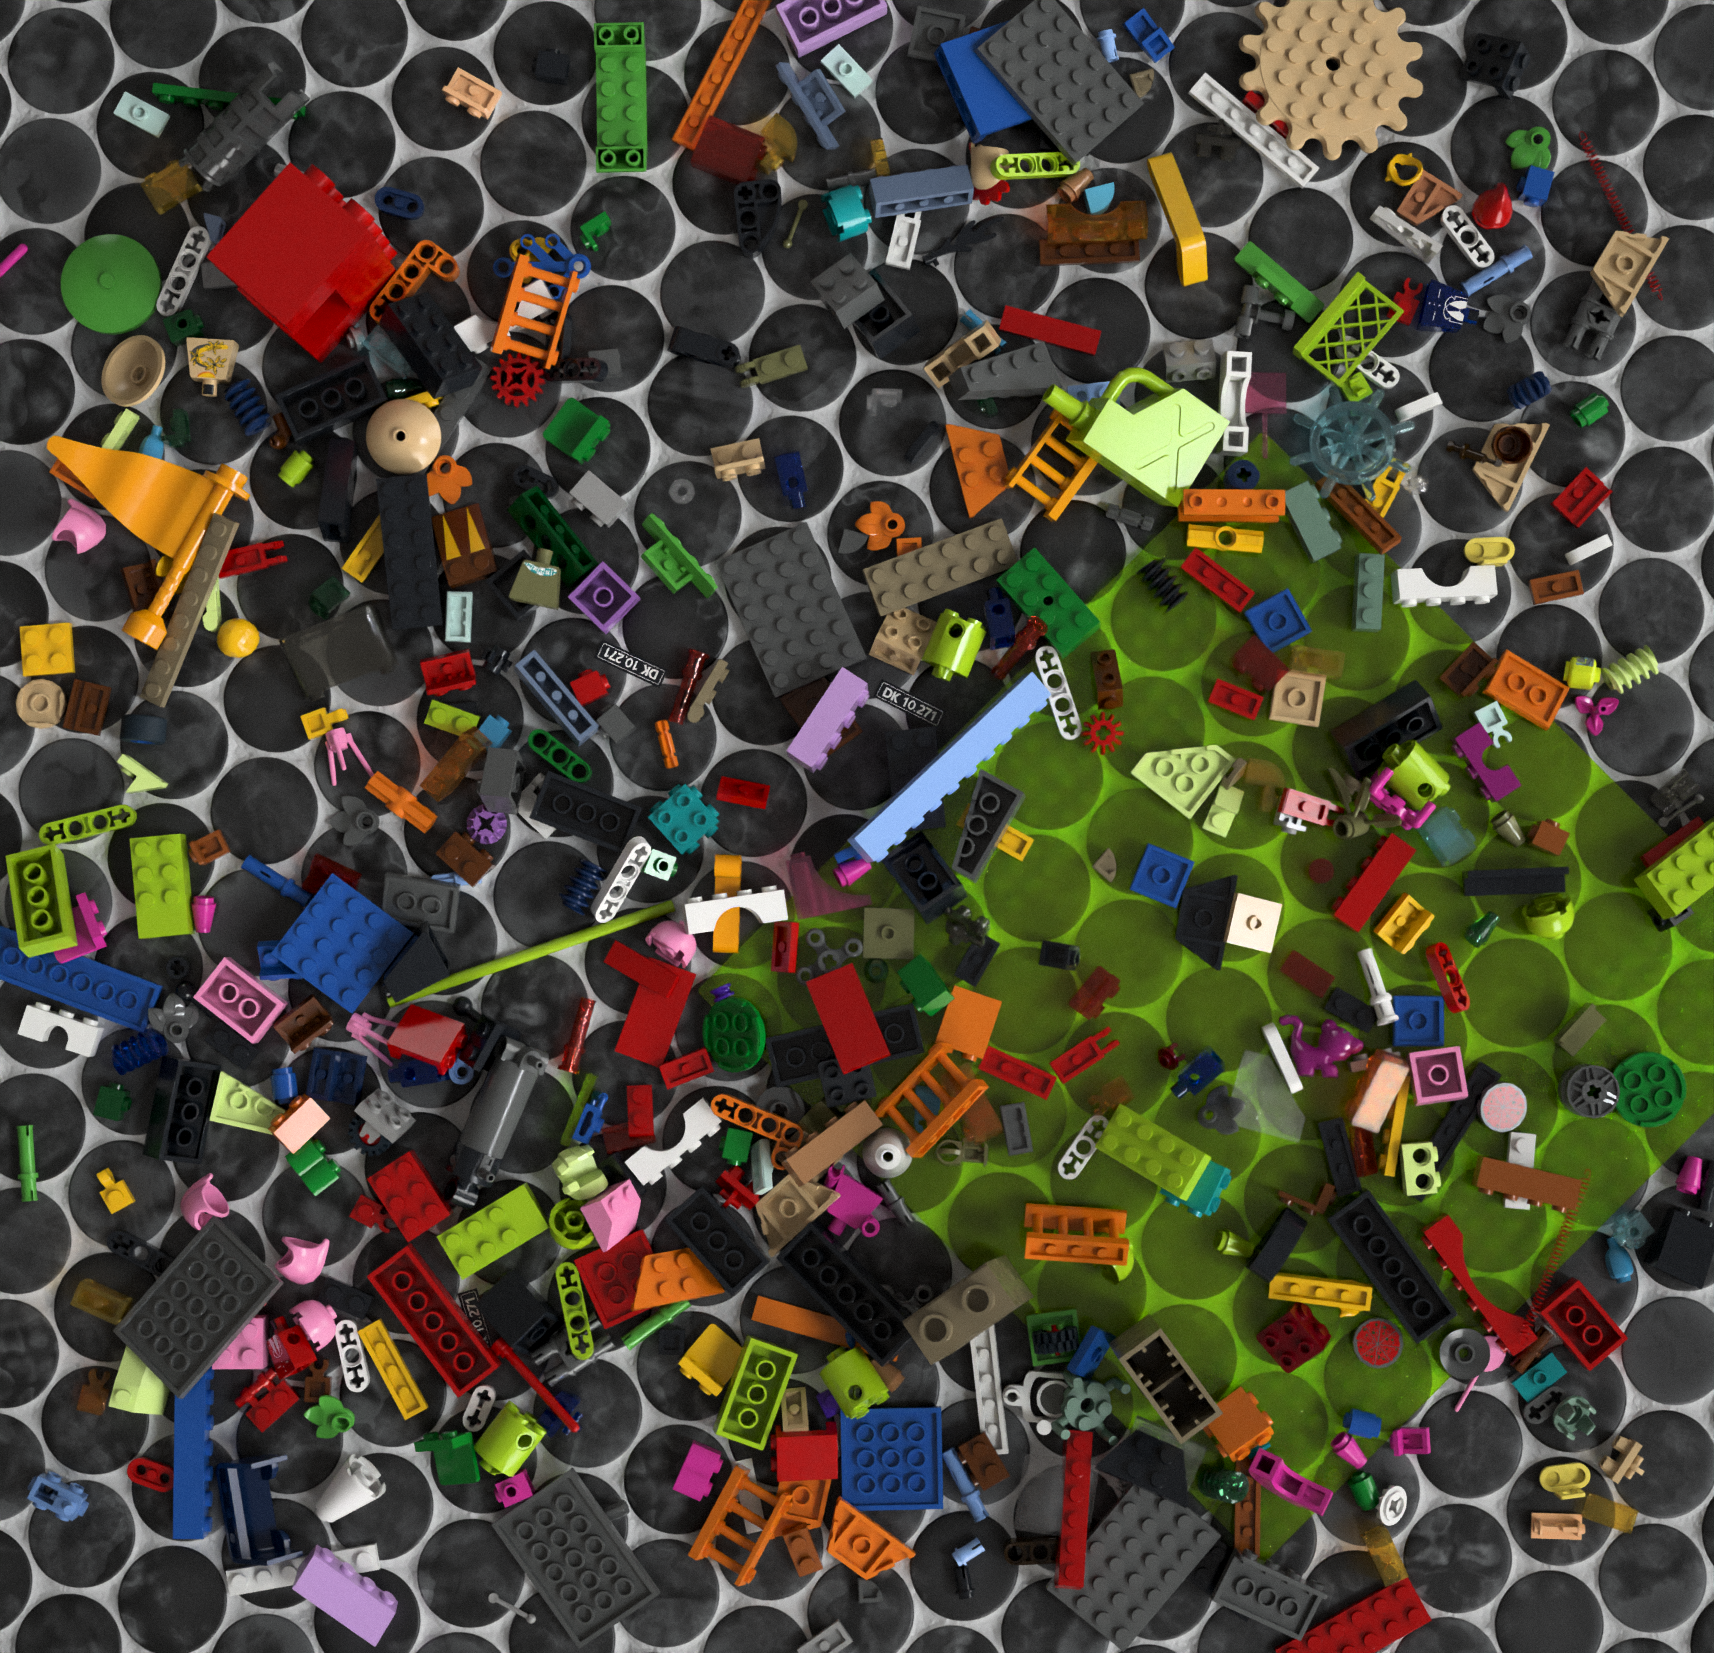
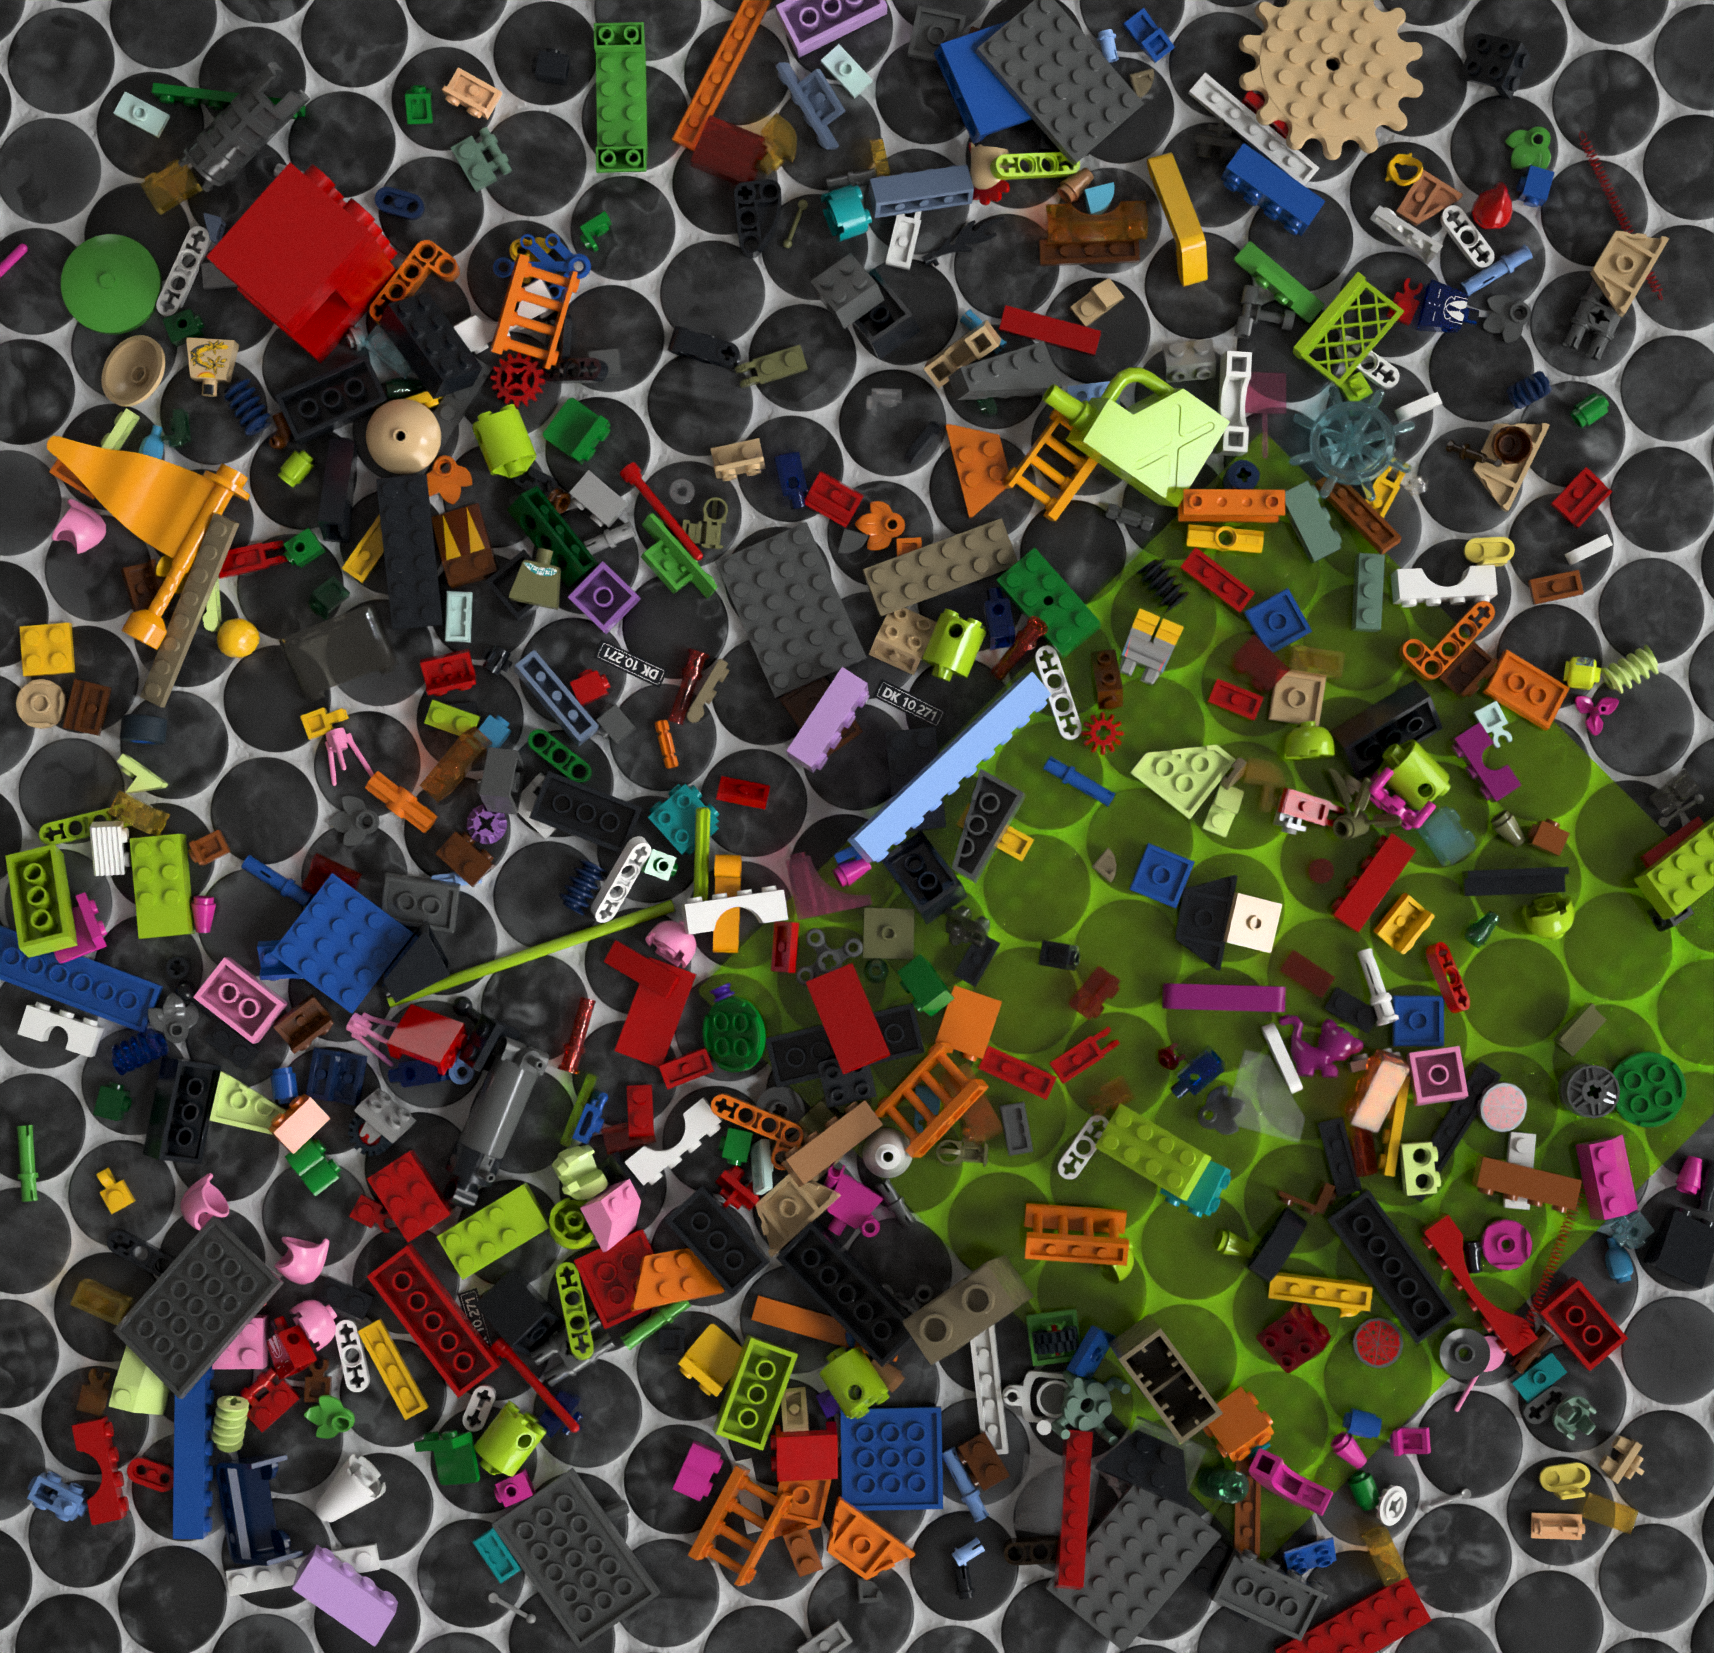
none -> red arch [72,1416,129,1525]
none -> white brick [90,821,131,876]
none -> clear yellow brick [108,790,170,836]
none -> yellowish green piece [211,1396,250,1453]
none -> green brick [283,528,326,568]
none -> green bracket [405,85,433,124]
none -> sand green plate [451,127,512,192]
none -> lime cylinder [472,404,537,478]
none -> teal plate [472,1527,522,1584]
none -> reddish brown bush [548,488,571,514]
none -> light grey pin [584,521,636,555]
none -> red piece [620,462,703,561]
none -> olive piece [682,497,728,549]
none -> lime axle [693,807,710,901]
none -> red plate [803,471,864,528]
none -> blue pin [1043,755,1116,807]
none -> tan slope [1070,278,1125,327]
none -> light grey hips [1119,608,1184,686]
none -> magenta beam [1162,983,1286,1012]
none -> blue brick [1221,143,1325,236]
none -> blue hinge [1282,1537,1337,1574]
none -> lime cylinder [1284,721,1335,760]
none -> orange beam [1399,601,1495,681]
none -> light grey hinge [1421,1488,1471,1513]
none -> black pin [1463,1240,1483,1273]
none -> dark pink plate [1480,1219,1532,1270]
none -> dark pink slope [1575,1134,1638,1220]

